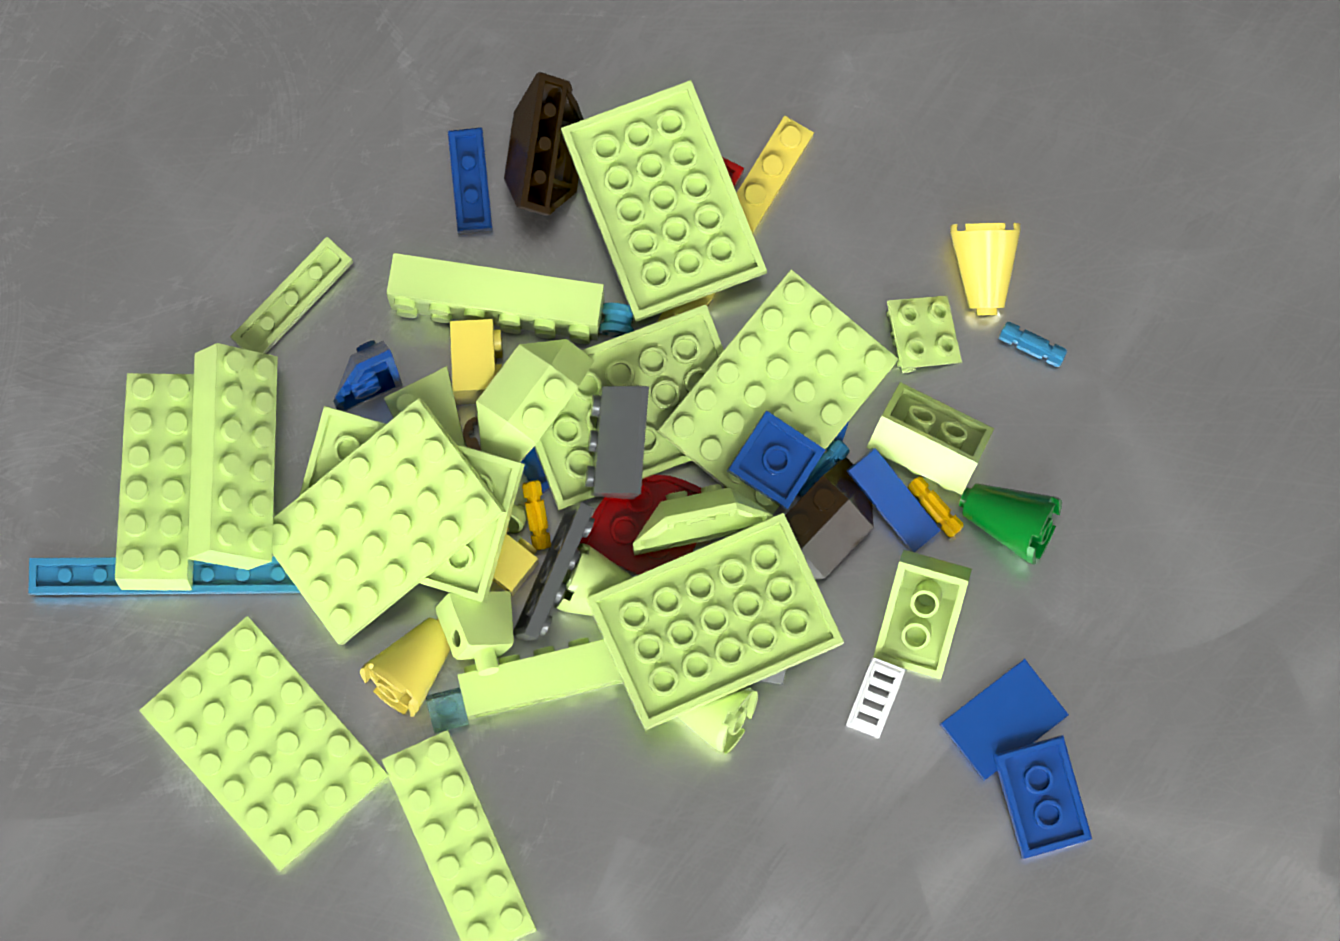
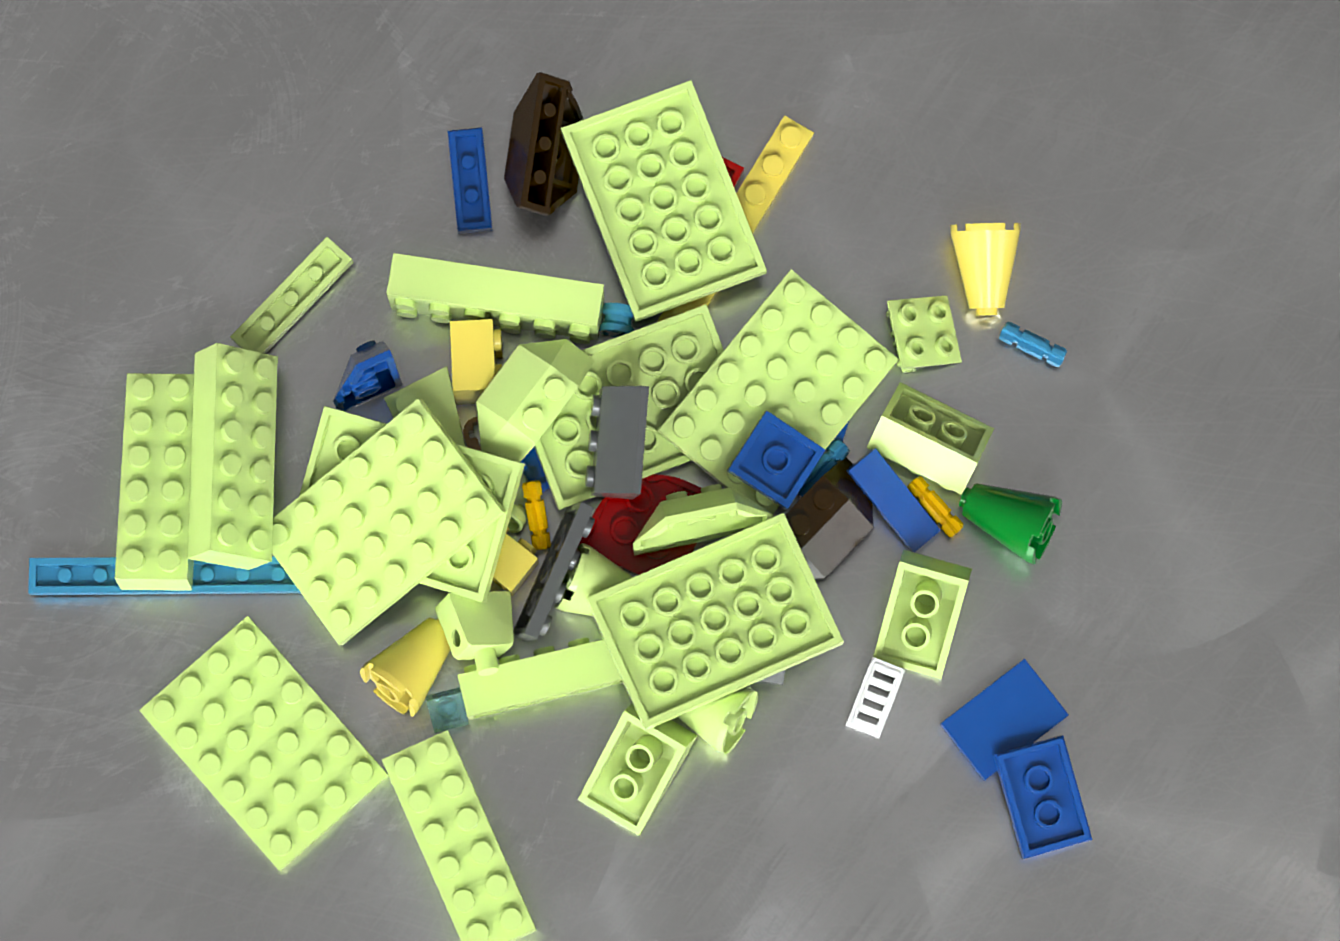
none -> yellowish green slope [578,703,697,835]

